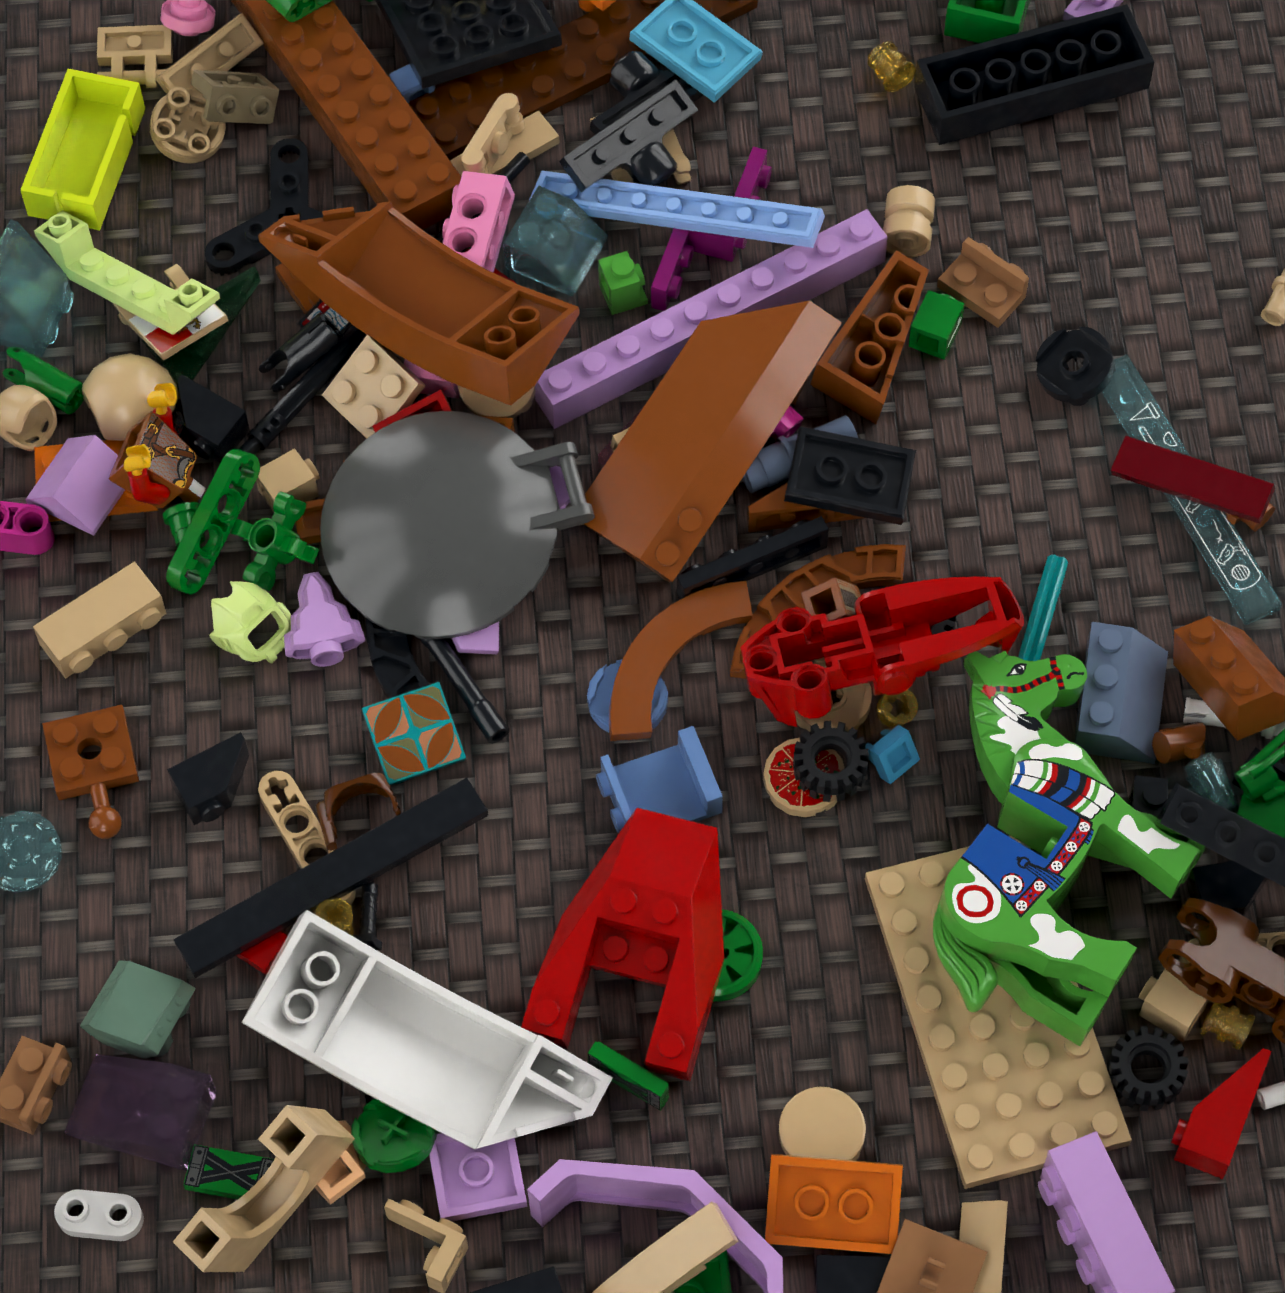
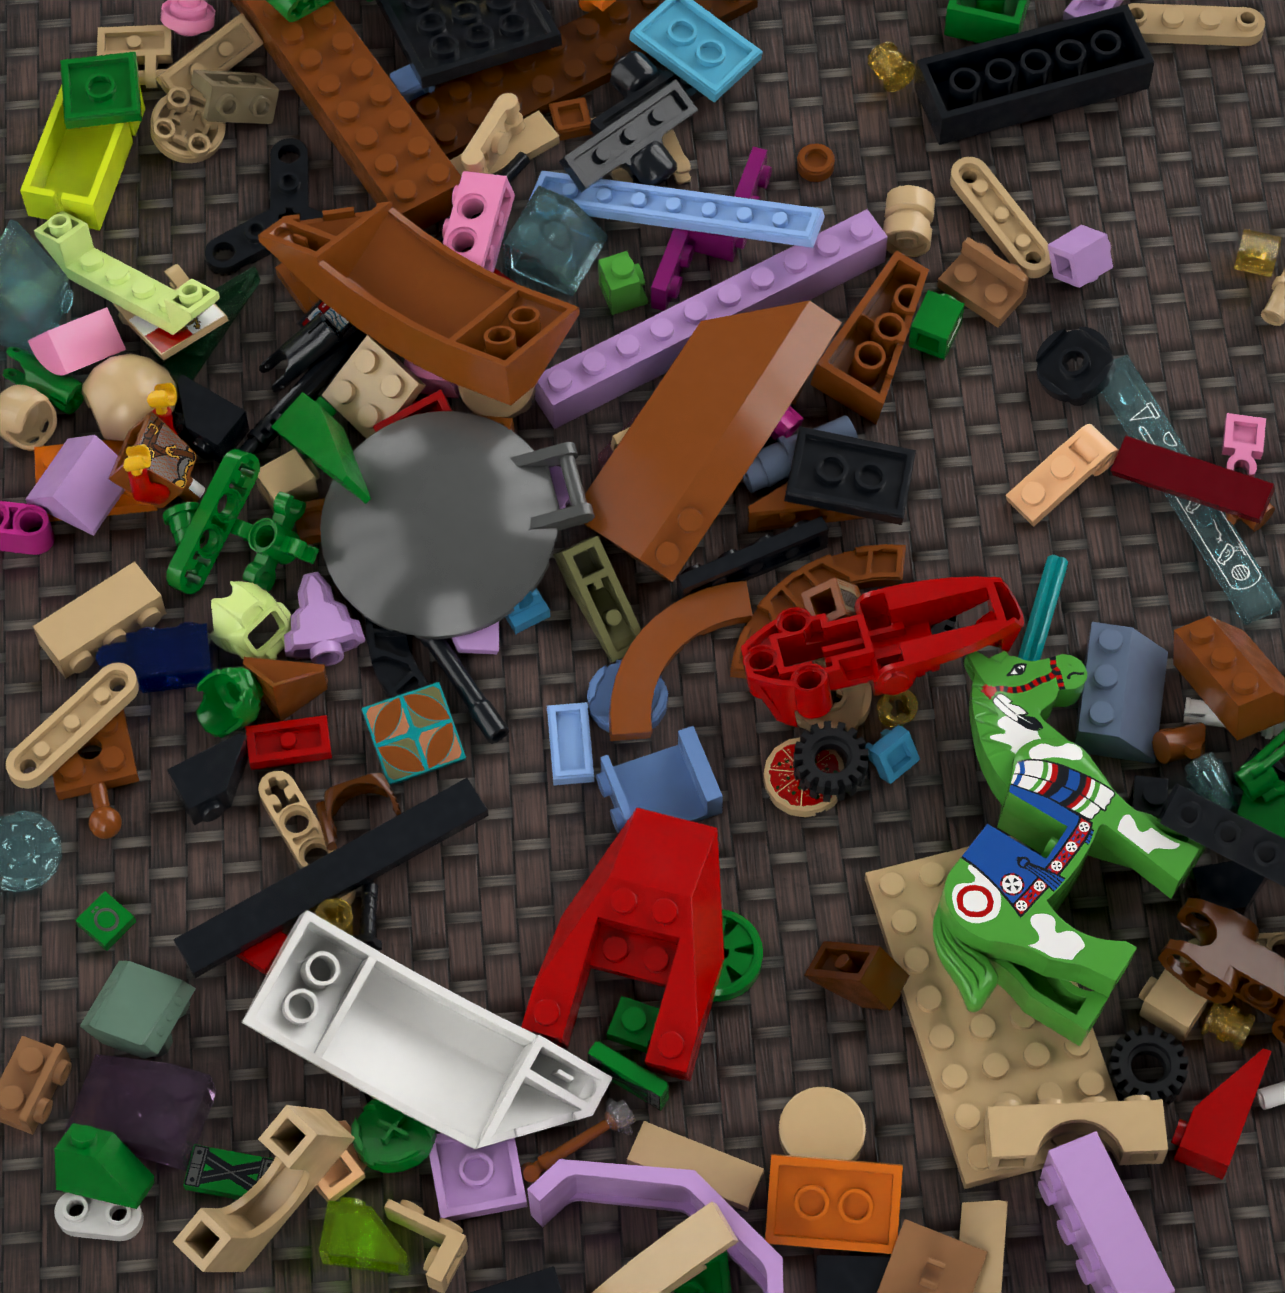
none -> tan plate [6,663,139,789]
none -> bright pink brick [28,307,126,375]
none -> green slope [54,1123,155,1209]
none -> green tile [60,52,142,129]
none -> green tile [75,891,136,951]
none -> clear blue hinge [95,622,214,693]
none -> green hair [196,667,264,738]
none -> dark orange slope [243,657,328,721]
none -> red plate [245,715,333,770]
none -> green slope [271,392,371,504]
none -> clear neon green slope [319,1197,410,1276]
none -> dark azure tile [505,588,551,634]
none -> dark orange piece [521,1097,636,1182]
none -> light blue tile [547,702,594,786]
none -> dark orange tile [549,97,593,141]
none -> olive slope [553,536,641,663]
none -> green plate [607,996,659,1053]
none -> tan tile [627,1121,764,1212]
none -> dark orange tile [797,144,835,182]
none -> reddish brown slope [804,941,910,1011]
none -> tan plate [950,157,1051,278]
none -> tan arch [984,1095,1168,1170]
none -> light nougat plate [1006,424,1119,527]
none -> lavender brick [1048,225,1113,288]
none -> tan plate [1128,3,1265,46]
none -> bright pink plate [1221,413,1266,477]
none -> clear yellow tile [1234,229,1282,277]

